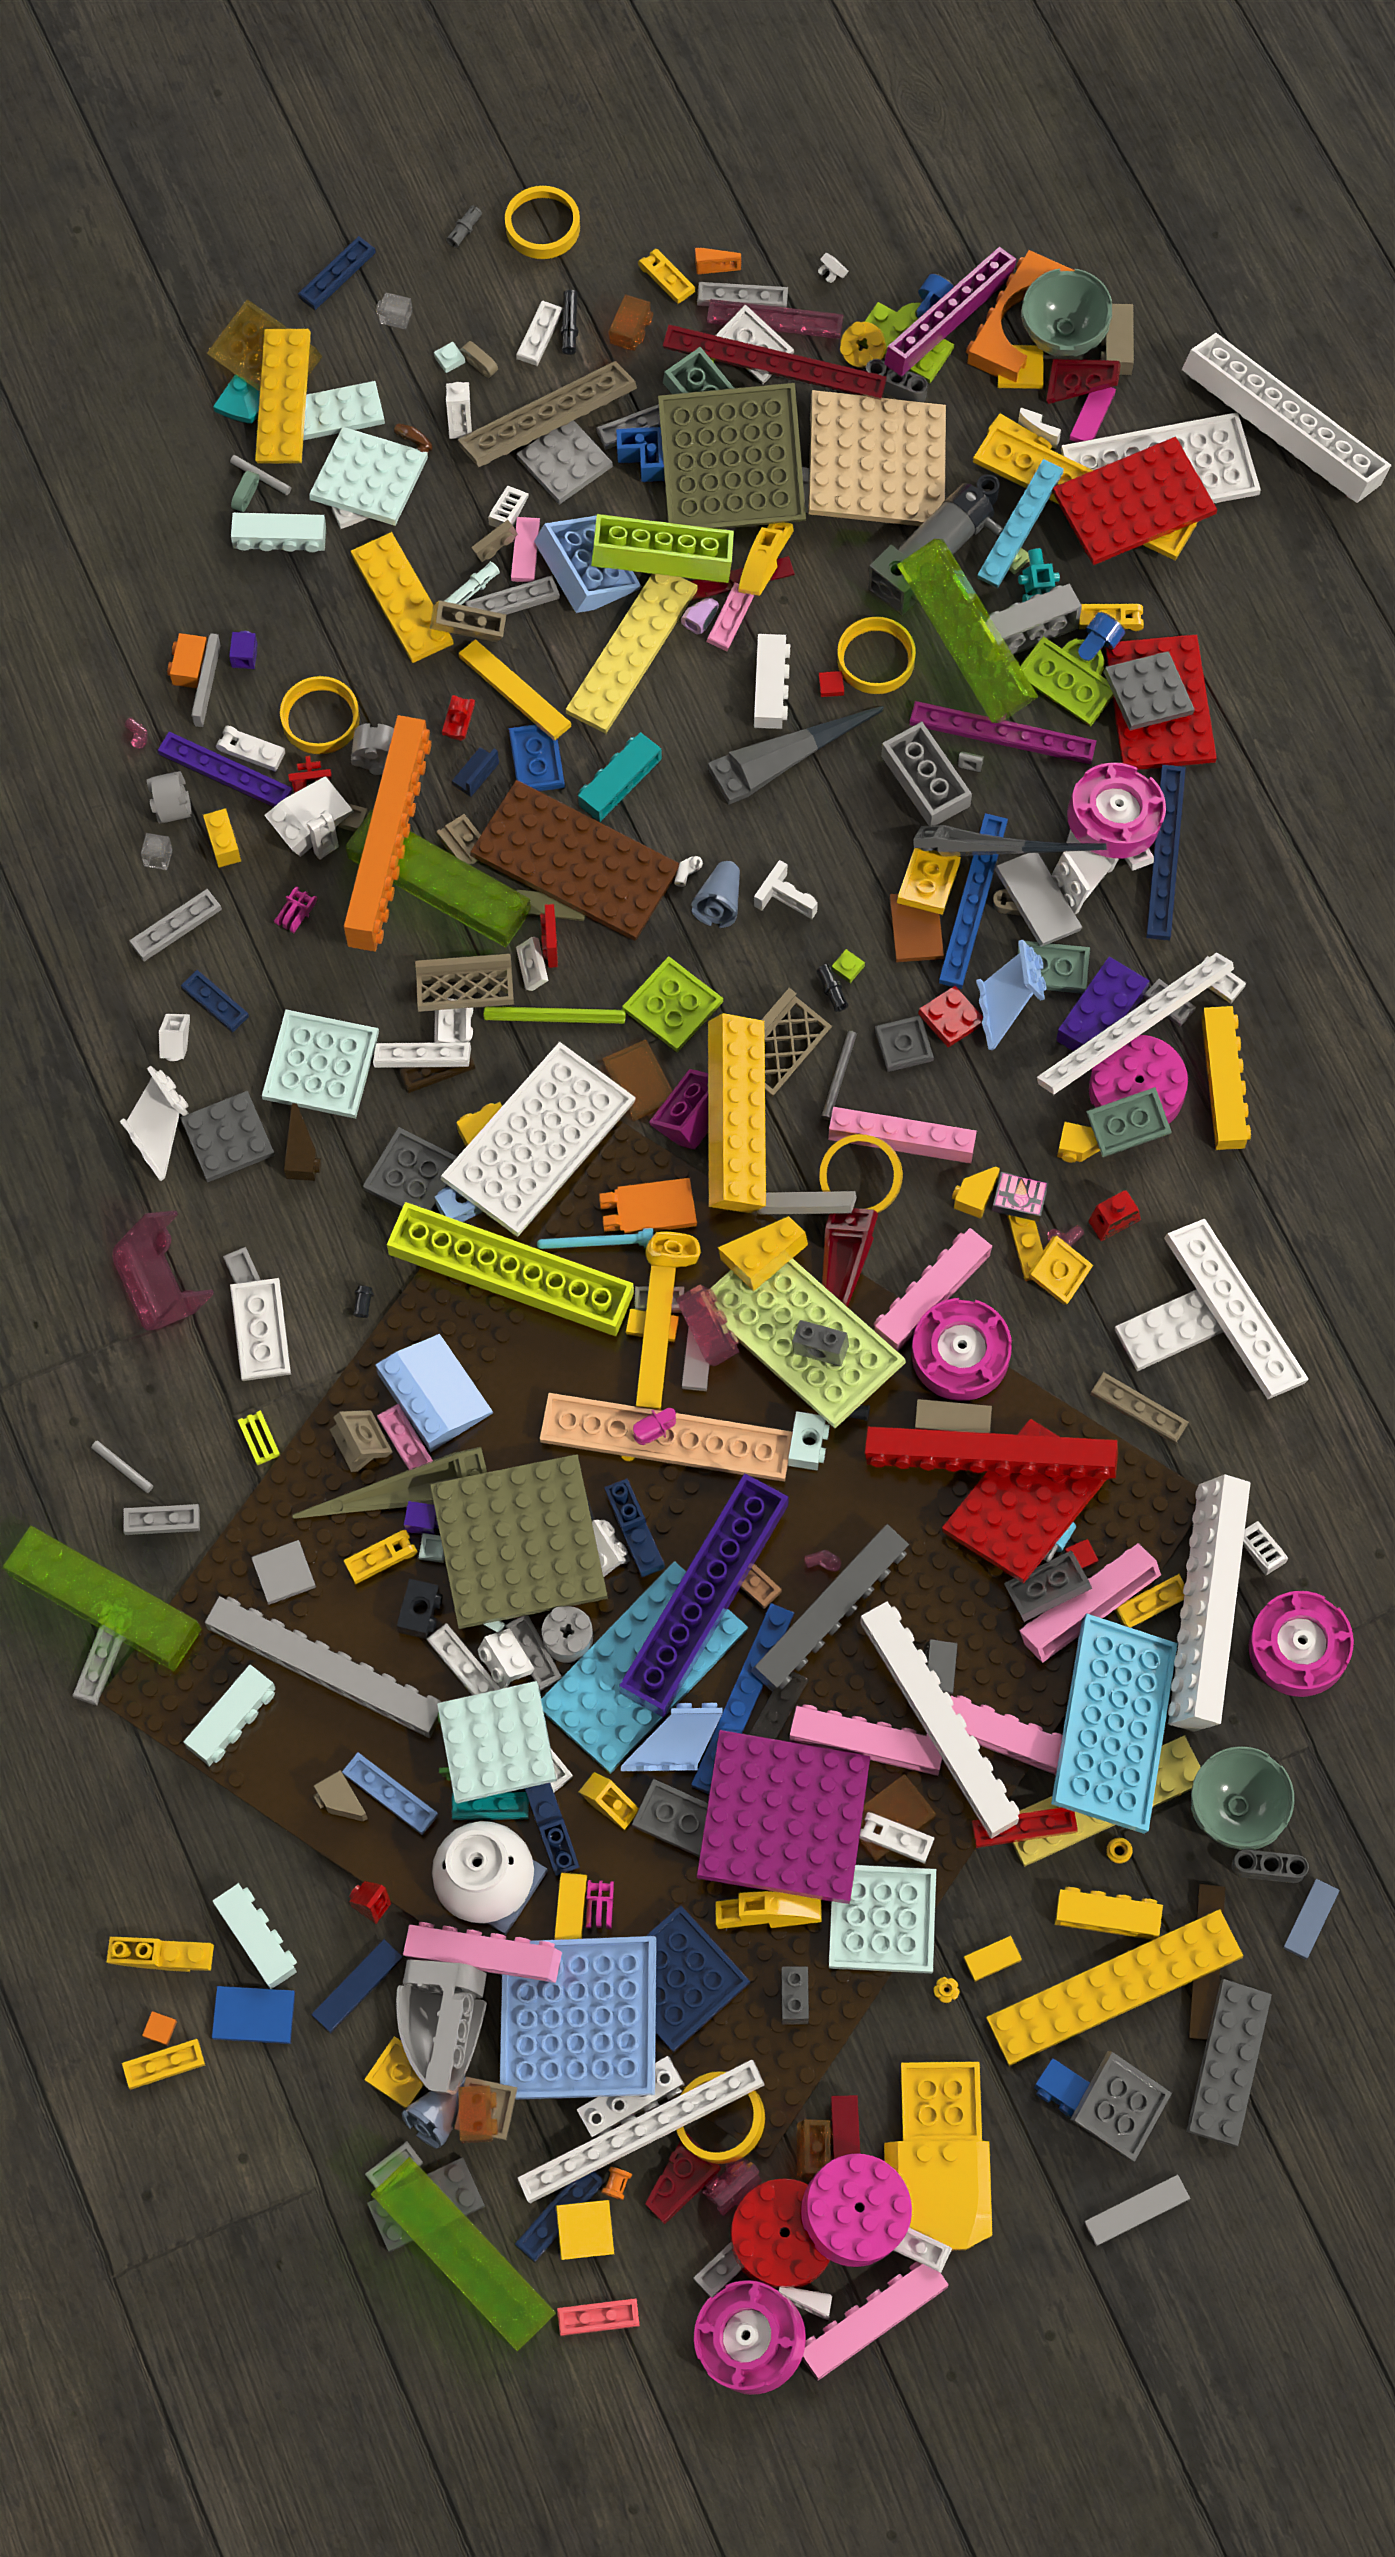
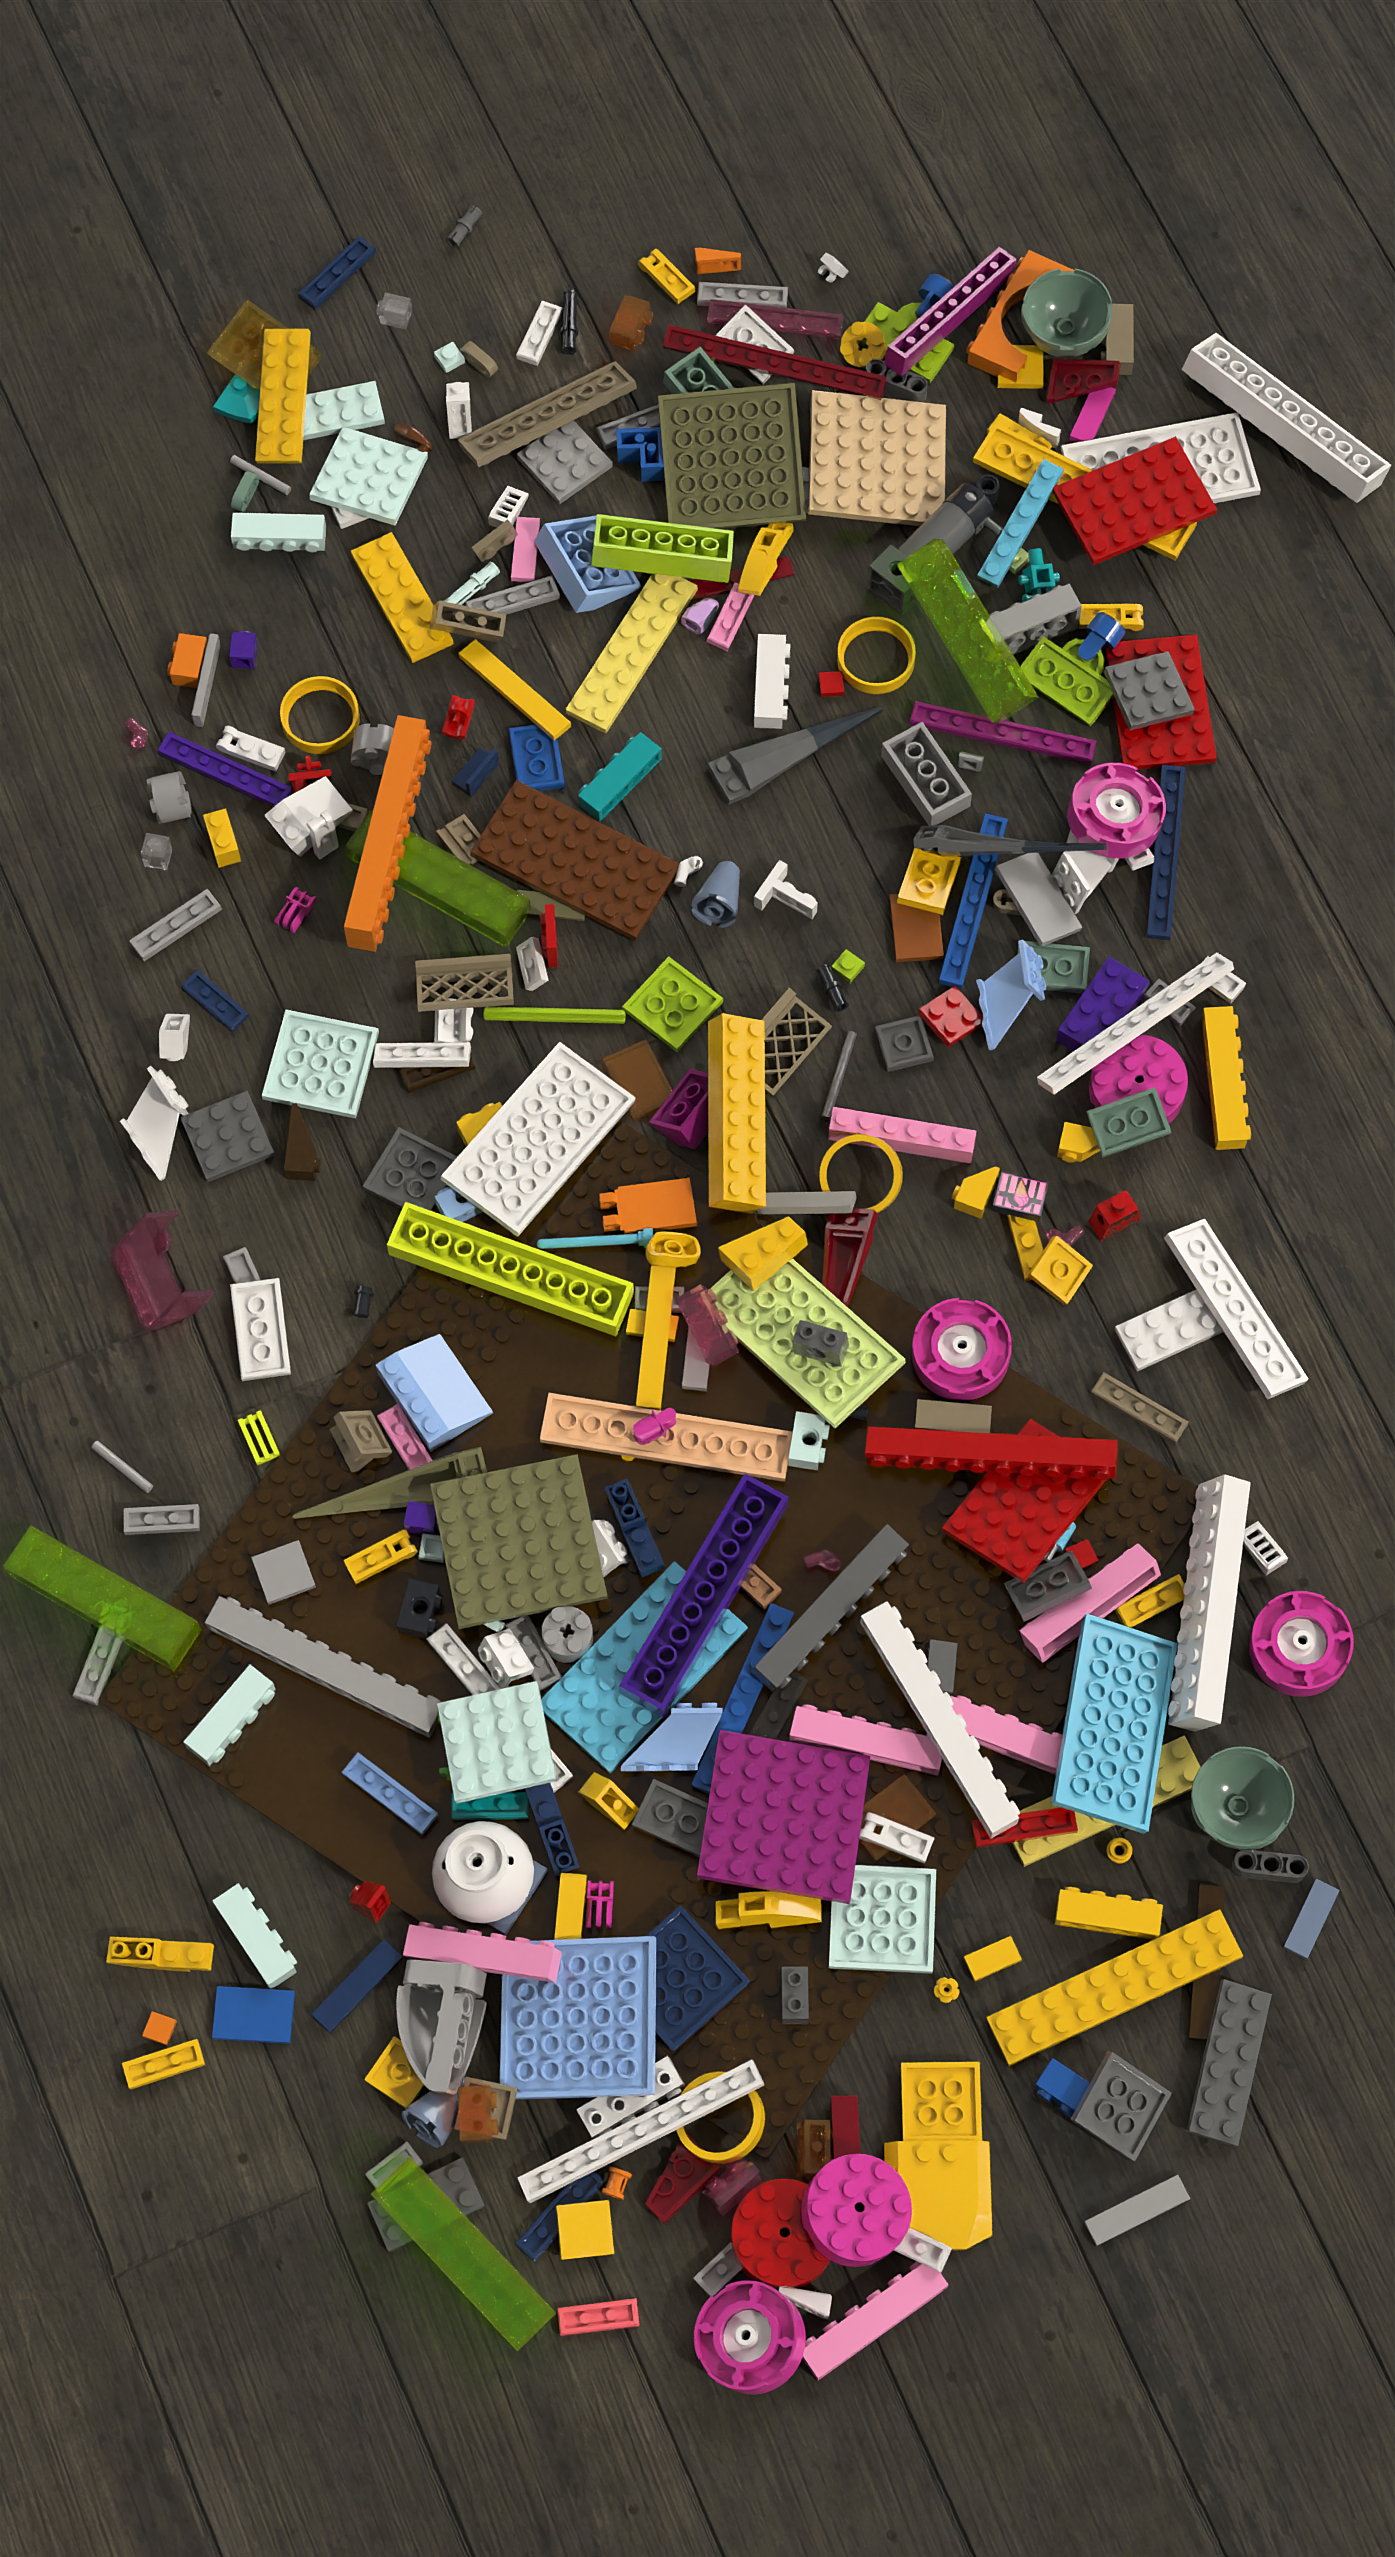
dark tan slope [313,1770,368,1821] -> none
yellow piece [505,186,580,259] -> none
bright pink brick [874,1228,992,1352] -> none

